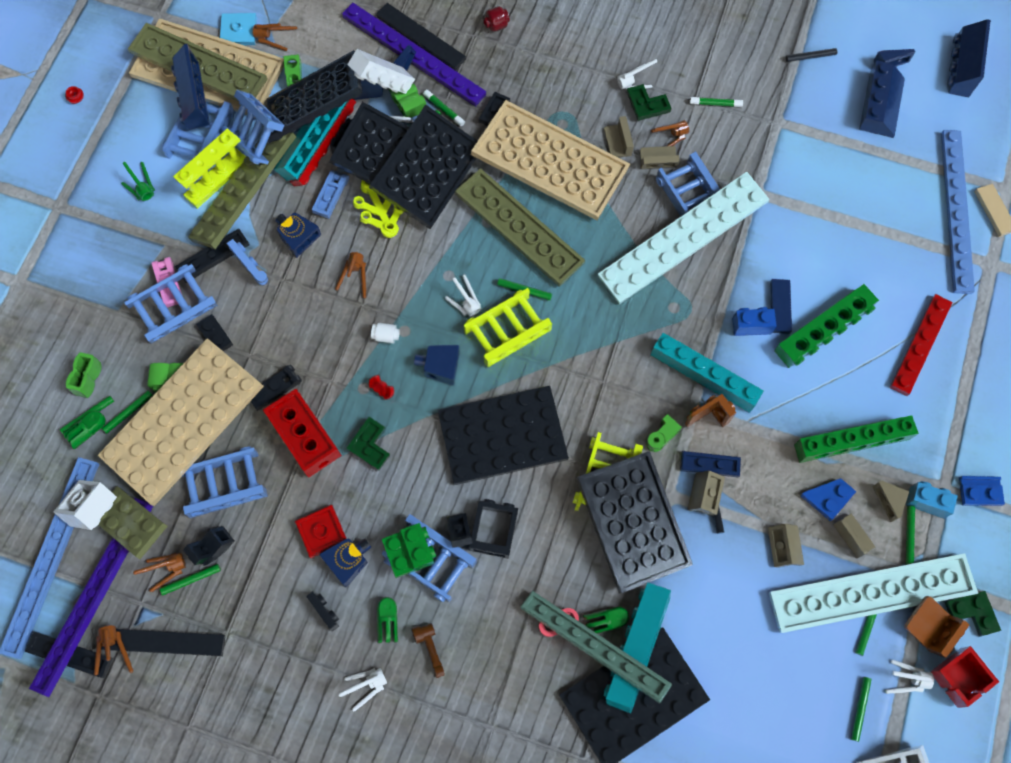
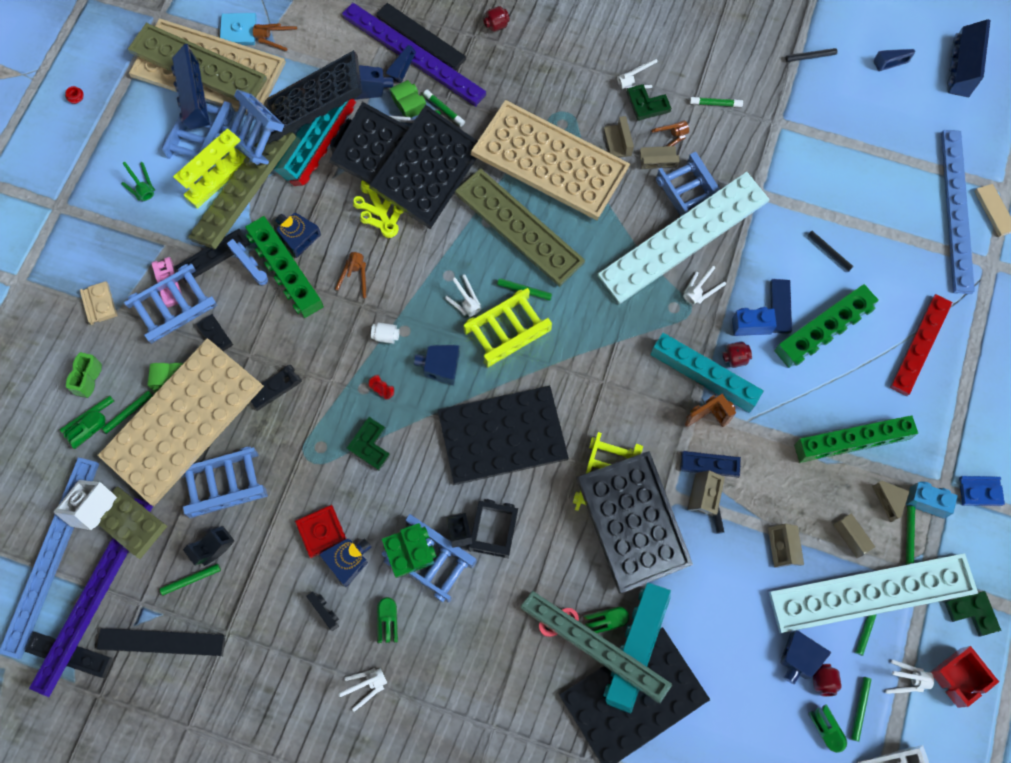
dark orange plant [94,625,133,675] -> none
dark orange plant [133,553,186,592] -> none
red brick [263,389,342,478] -> none
bright green leg [283,54,302,87] -> none
medium blue plate [312,170,349,219] -> none
white brick [347,49,415,94] -> none
reddish brown brick [411,623,445,678] -> none
black plate [479,92,510,126] -> none
bright green leg [646,414,682,452] -> none
blue wing [800,478,856,521] -> none
dark blue slope [859,60,905,138] -> none
dark orange bracket [905,596,969,658] -> none
none -> tan plate [80,281,117,325]
none -> green brick [245,216,324,318]
none -> white plant [683,266,726,305]
none -> dark red head [722,341,752,368]
none -> dark blue torso [780,630,832,685]
none -> black bar [807,230,854,272]
none -> green arm [808,704,847,753]
none -> dark red head [812,664,842,697]

